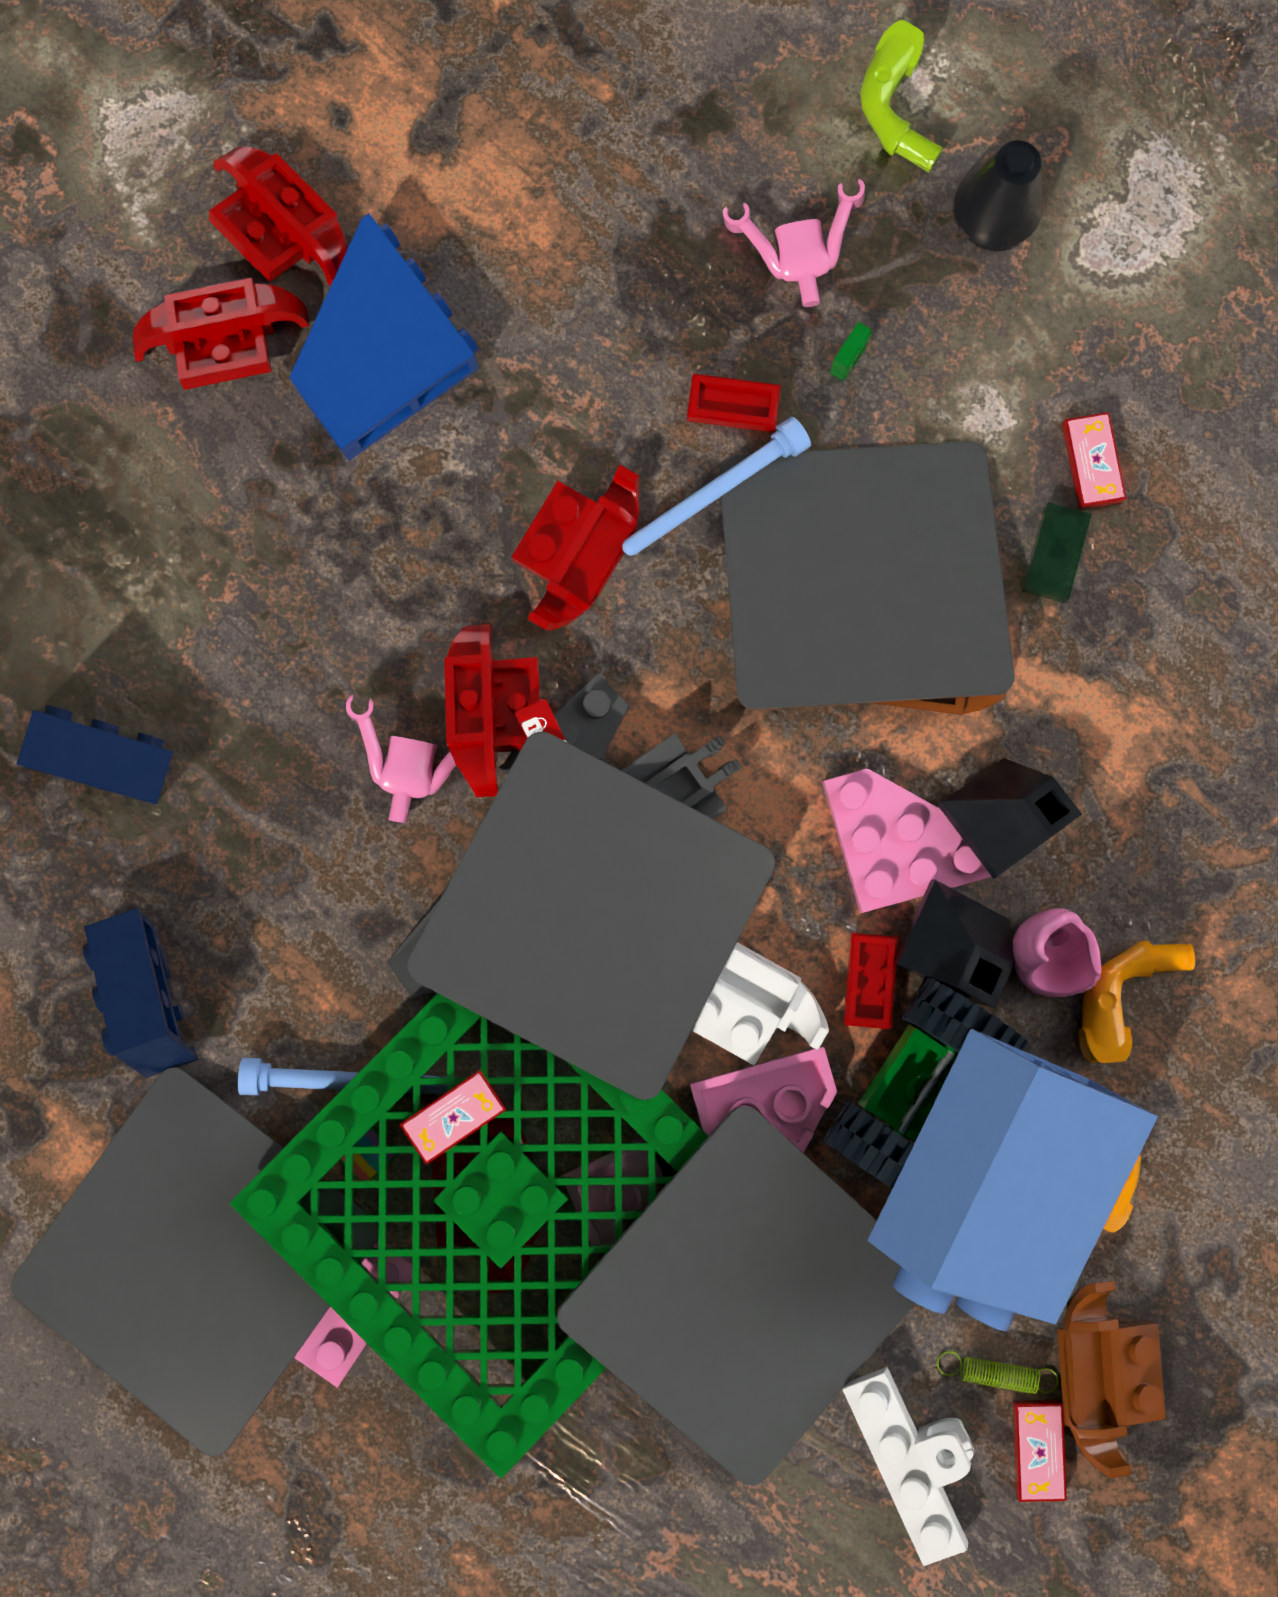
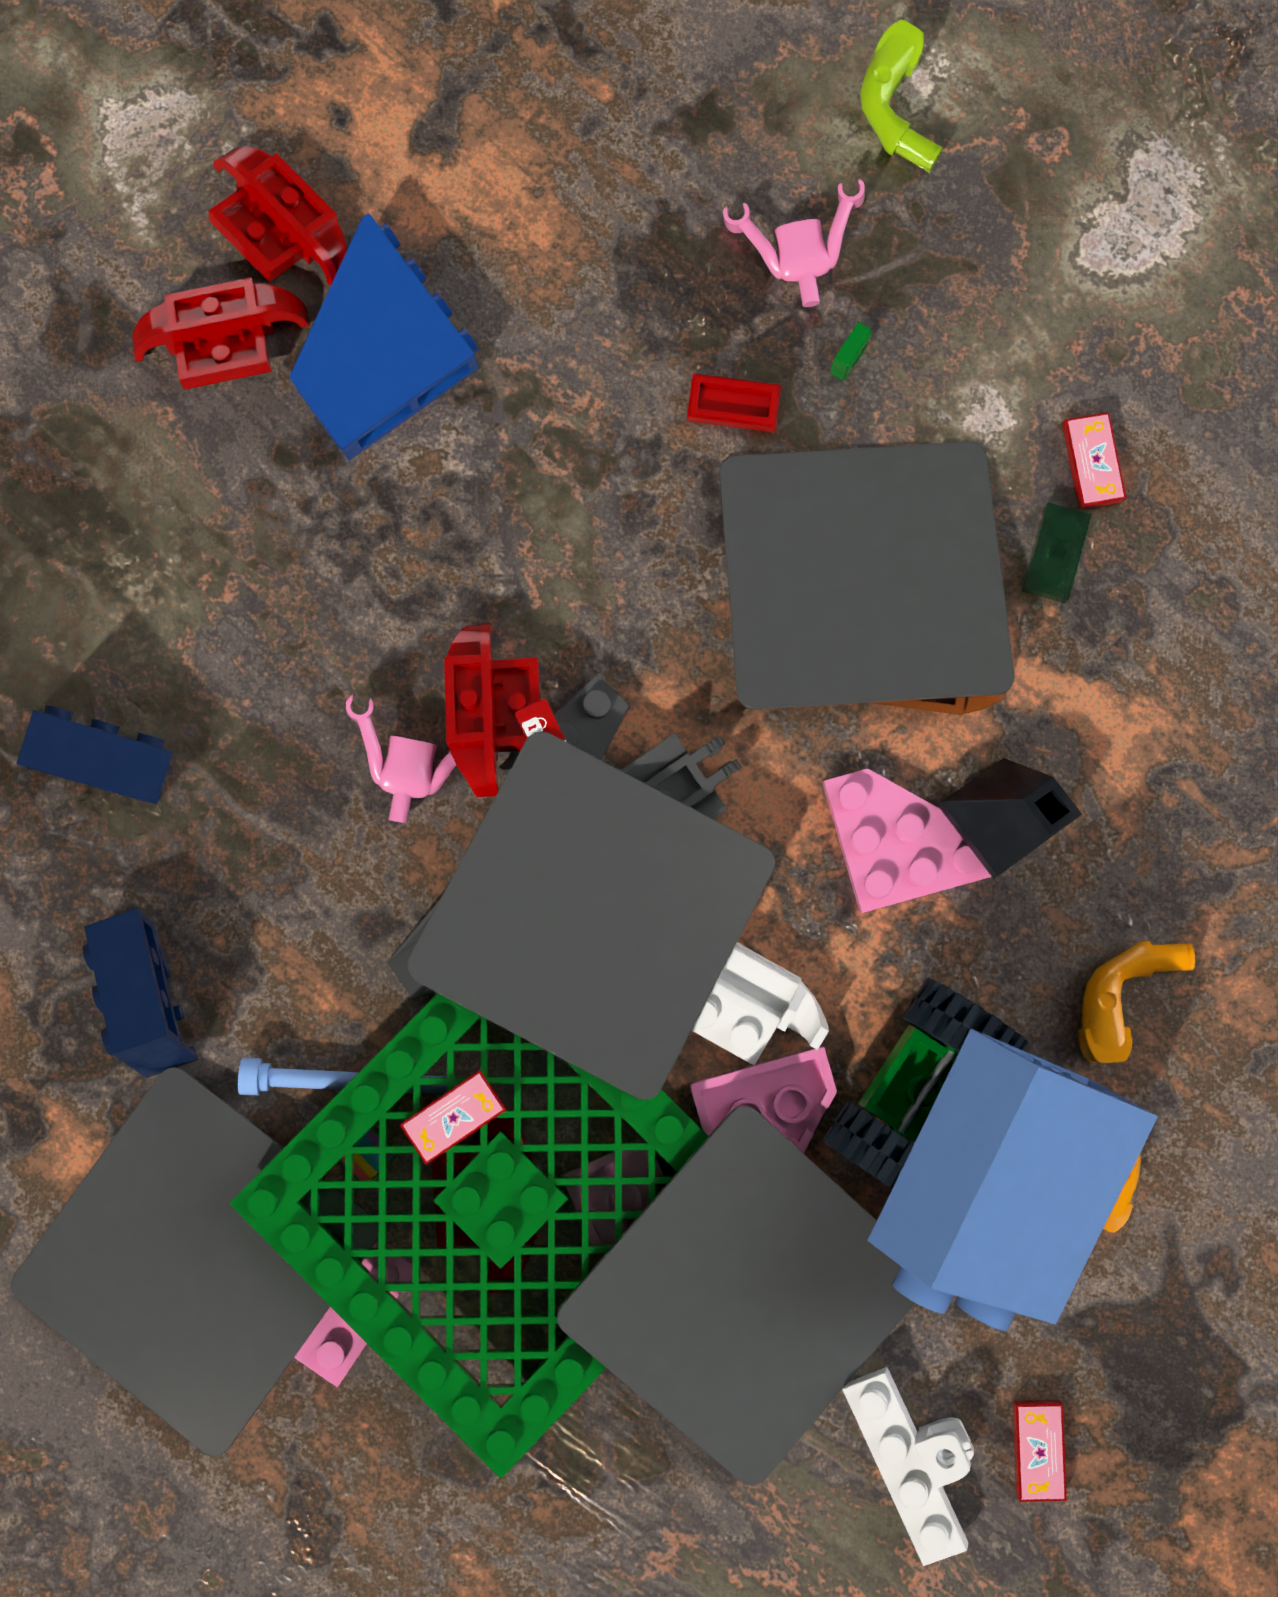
red plate [511,465,639,631] -> none
light blue piece [622,416,811,556] -> none
red plate [843,933,898,1029] -> none
black slope [894,879,1014,1008] -> none
lime piece [937,1351,1058,1394] -> none
black cone [953,140,1043,251] -> none
bright pink piece [1012,908,1101,998] -> none
dark orange plate [1057,1280,1166,1479] -> none

